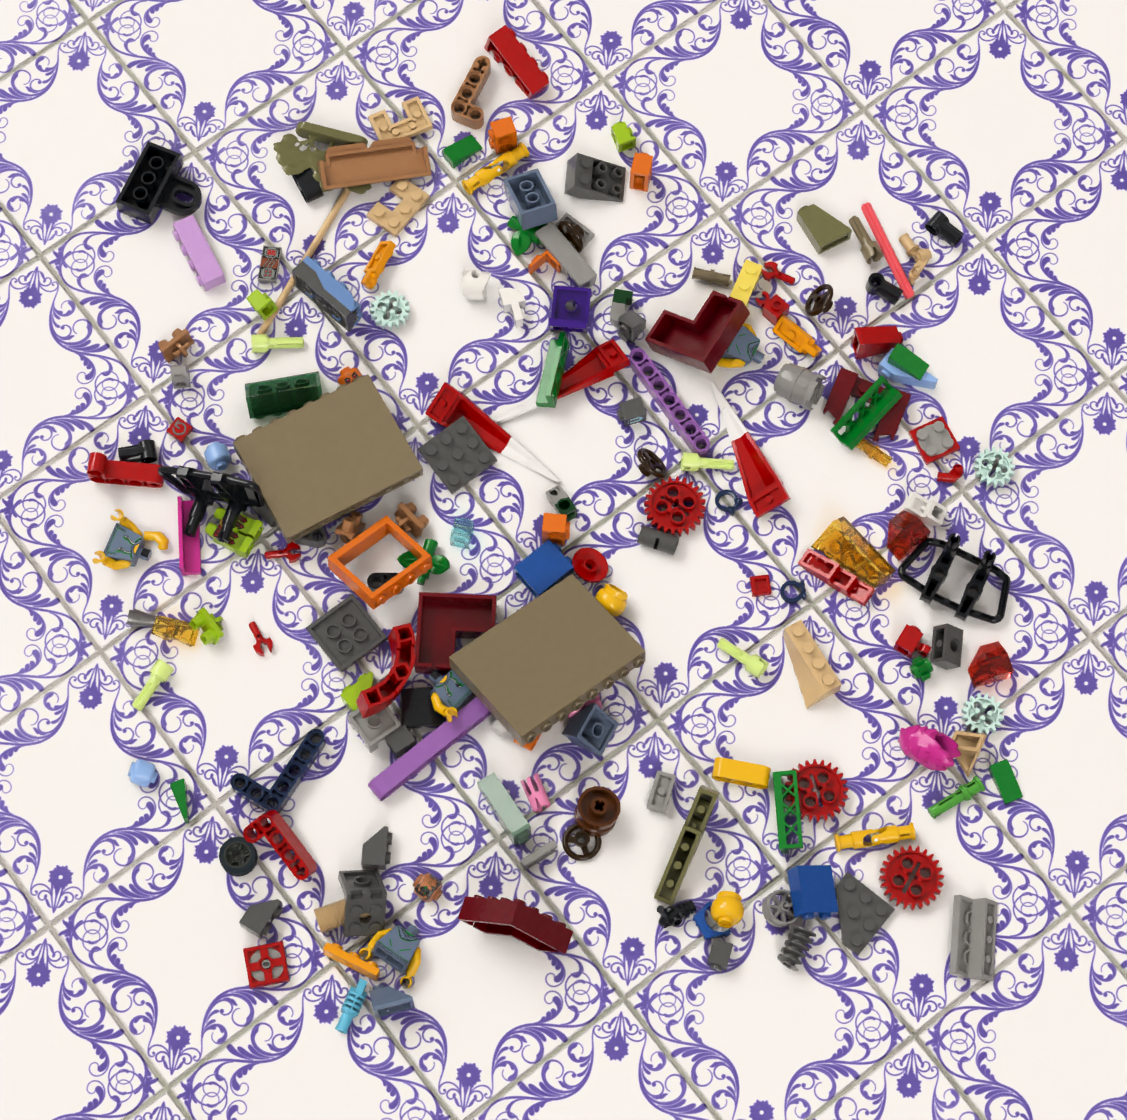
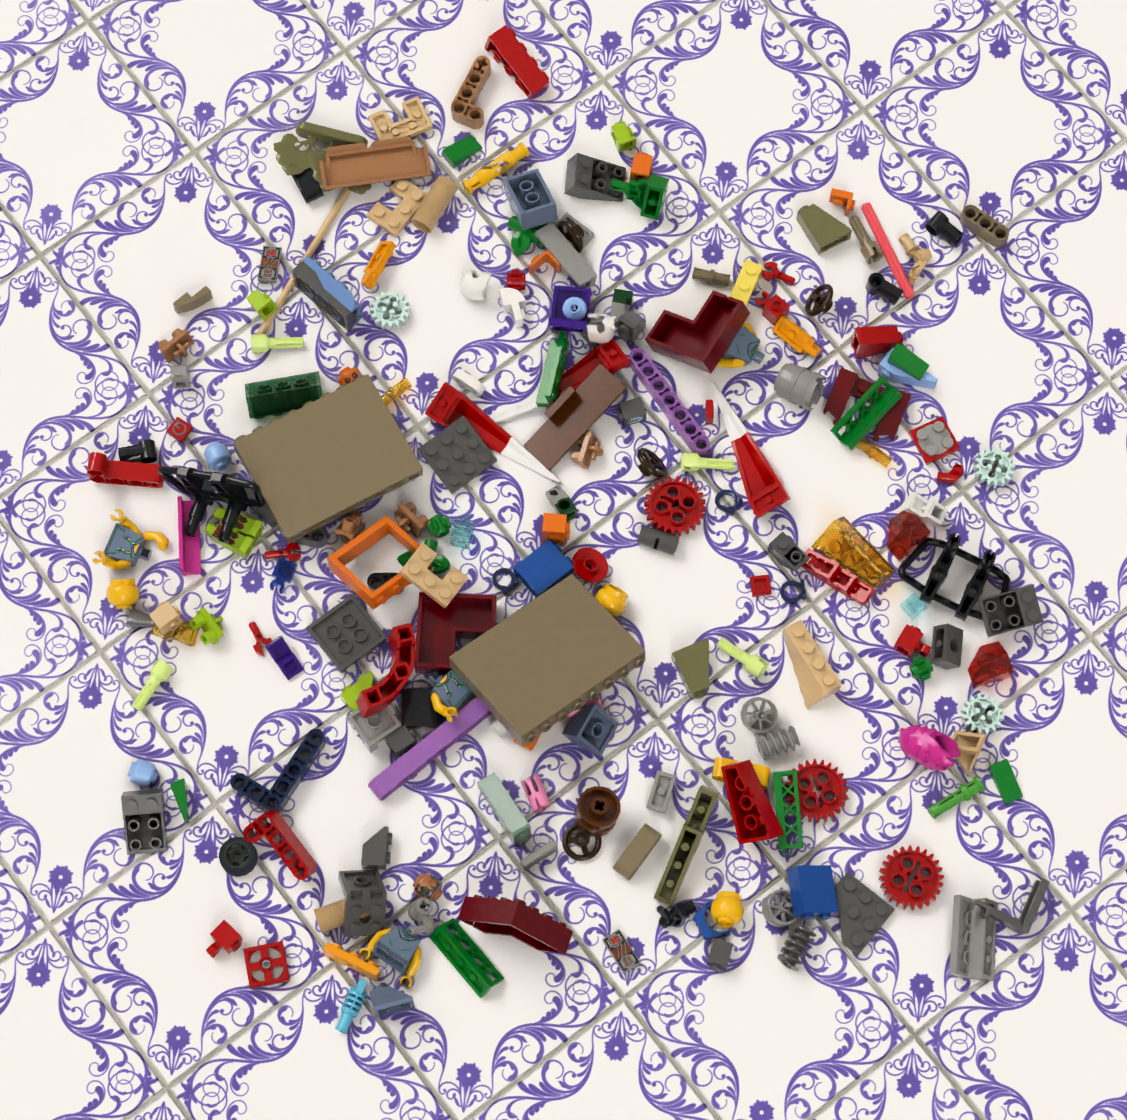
black brick [116,141,202,225] -> none
lavender brick [172,215,226,291] -> none
dark grey slope [239,899,283,939] -> none
orange brick [488,116,517,155] -> none
yellow piece [834,822,916,852] -> none
none -> yellow piece [106,579,140,609]
none -> dark grey slope [121,788,167,855]
none -> tan brick [149,601,183,635]
none -> dark tan slope [173,286,213,314]
none -> red brick [206,920,243,958]
none -> dark purple slope [265,635,304,680]
none -> clear blue plate [270,558,298,594]
none -> clear yellow pin [381,377,412,406]
none -> tan plate [399,542,468,608]
none -> light grey piece [408,897,444,935]
none -> tan piece [411,176,458,233]
none -> green gear [427,514,452,538]
none -> green fence [429,918,504,998]
none -> white beam [452,369,486,397]
none -> dark blue piece [492,568,520,595]
none -> red gear [507,270,526,292]
none -> reddish brown bracket [524,364,627,470]
none -> light blue head [562,297,587,321]
none -> medium nougat hips [570,430,604,469]
none -> white helmet [587,313,616,343]
none -> tile [602,929,641,974]
none -> green brick [610,174,669,220]
none -> dark tan beam [613,823,662,880]
none -> olive slope [671,638,709,699]
none -> red tile [705,400,714,424]
none -> red wedge [721,760,784,844]
none -> light grey wheel [741,697,778,733]
none -> light grey piece [756,726,800,760]
none -> dark grey slope [768,532,810,572]
none -> orange bracket [829,188,856,216]
none -> clear light blue tile [899,593,927,621]
none -> dark tan beam [960,205,1009,248]
none -> dark grey hinge [967,878,1050,935]
none -> dark grey slope [977,585,1044,637]

